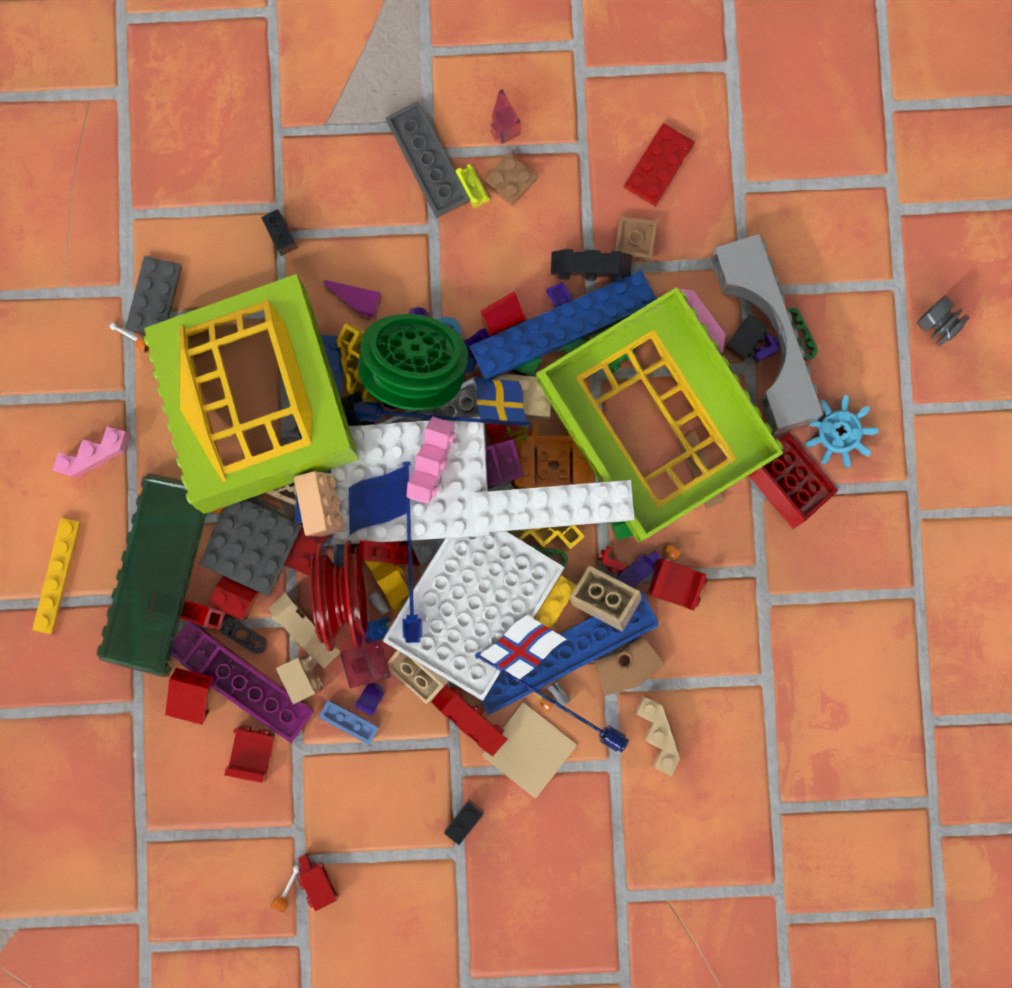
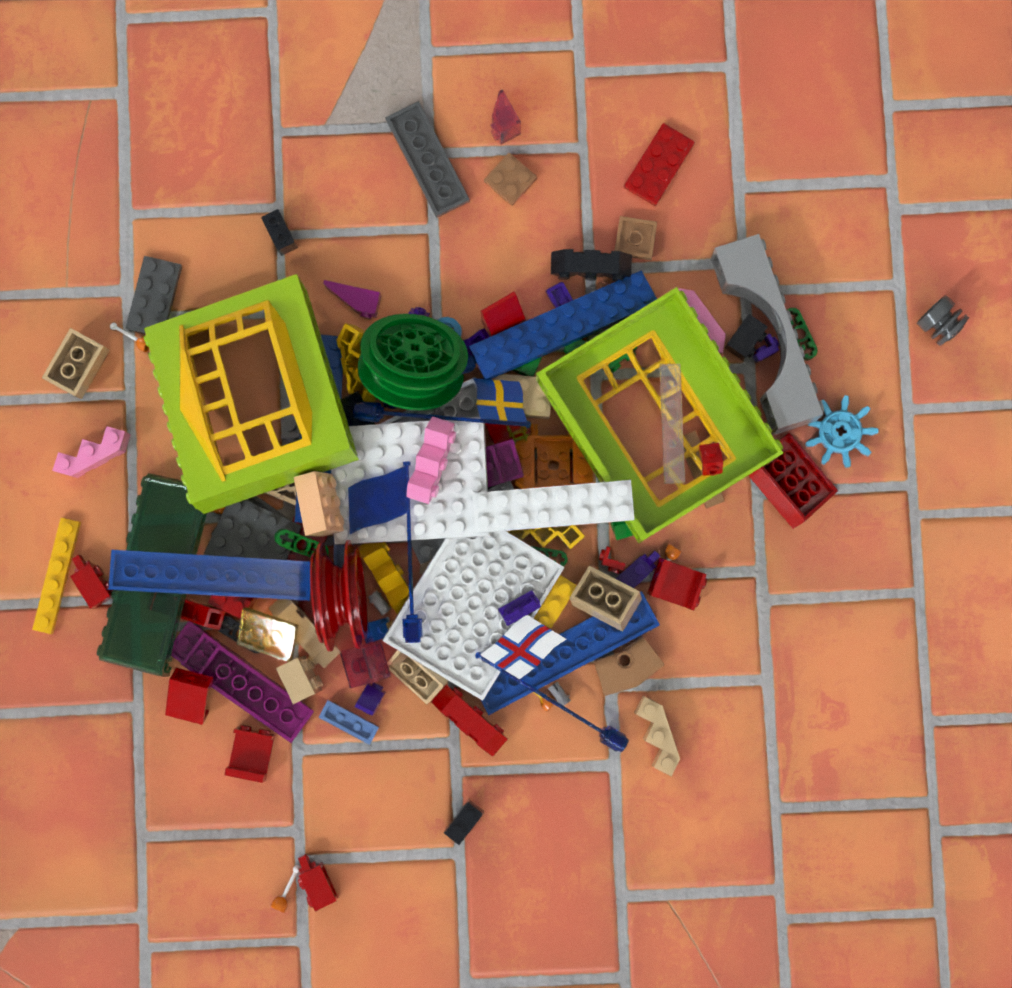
red hinge [358,540,420,566] -> none
neon yellow hinge [456,164,490,209] -> none
tan piece [481,702,577,799] -> none
none -> tan brick [42,328,110,399]
none -> red hinge [70,555,115,609]
none -> blue plate [108,550,311,601]
none -> clear yellow plate [237,607,299,662]
none -> green beam [274,528,329,558]
none -> dark purple hinge [498,590,541,626]
none -> clear tile [659,364,685,484]
none -> red bracket [699,443,723,476]

